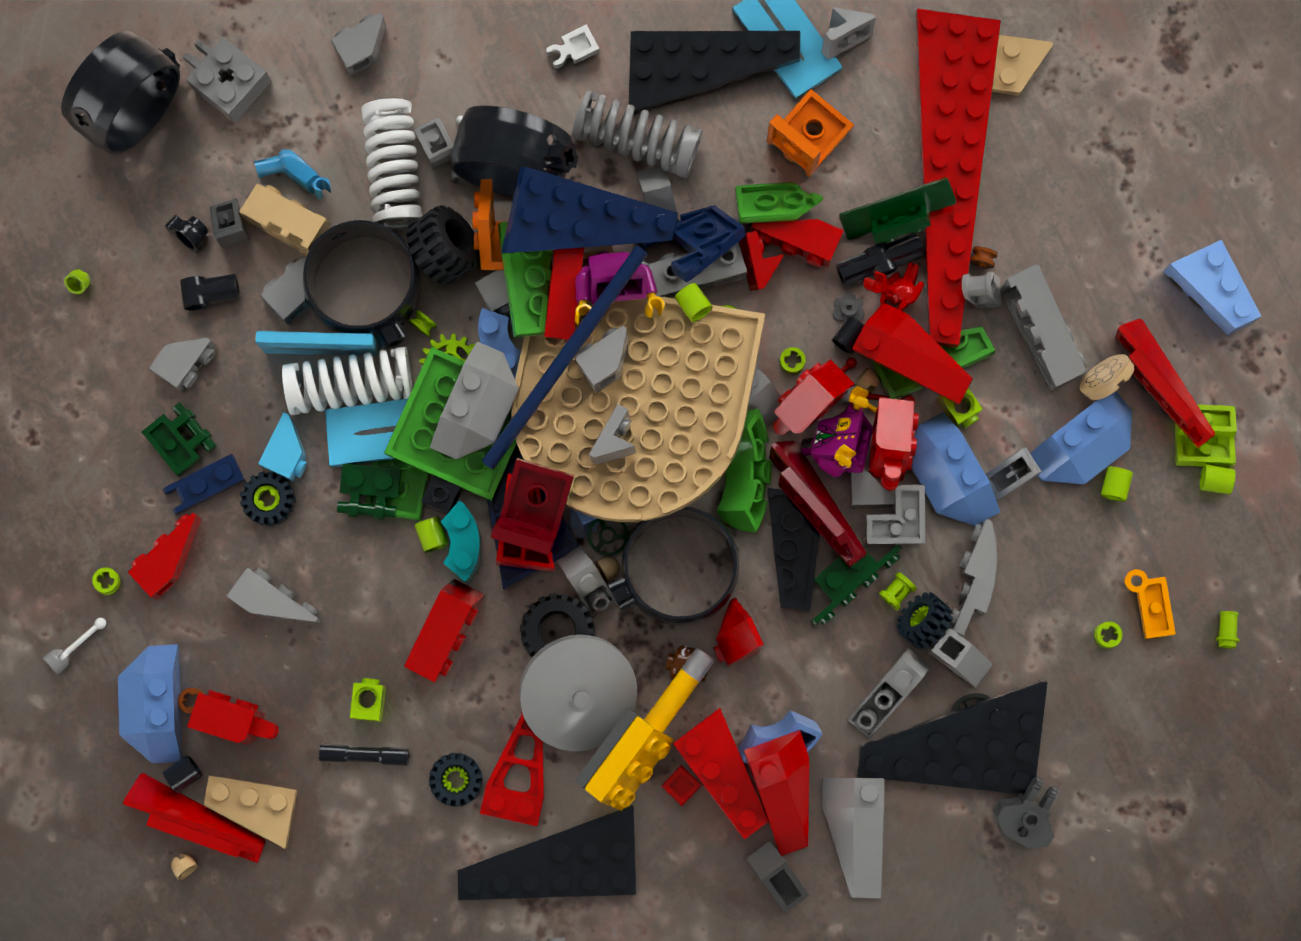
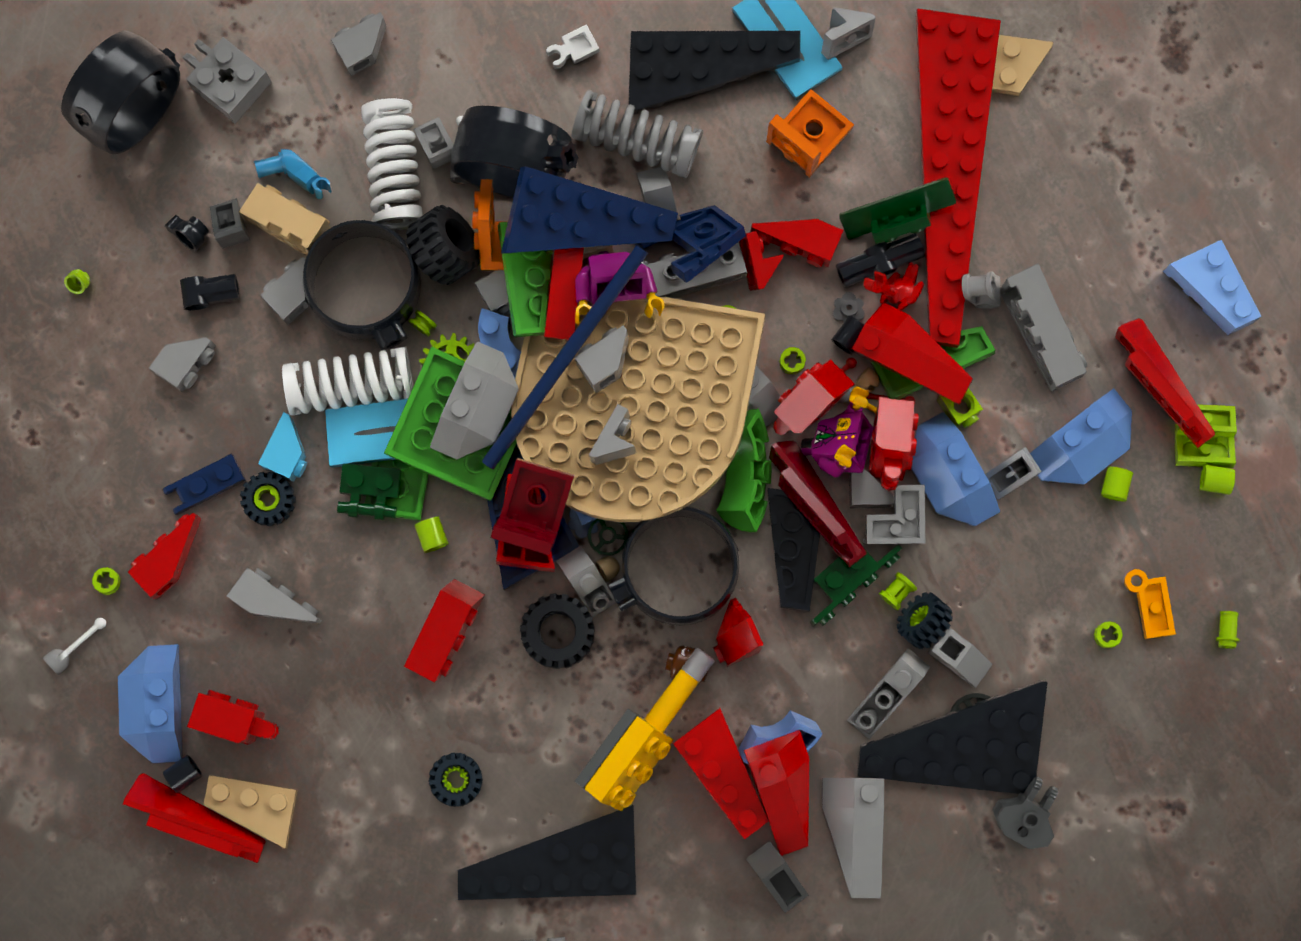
dark green plate [141,402,217,477] -> none
tan hinge [171,853,198,880] -> none
dark orange bush [178,688,205,714] -> none
medium azure tile [255,331,380,356] -> none
black piece [319,743,409,766] -> none
lime brick [350,678,386,722] -> none
black brick [421,475,462,515] -> none
teal brick [441,500,482,585] -> none
red plate [480,711,544,826] -> none
light grey dish [519,635,637,751] -> none
red tile [661,765,702,806] -> none
lime beam [675,283,713,322] -> none
bright green tile [735,182,823,224] -> none
light grey slope [948,519,997,636] -> none
dark orange bush [970,246,998,269] -> none
tan tile [1080,354,1134,400] -> none

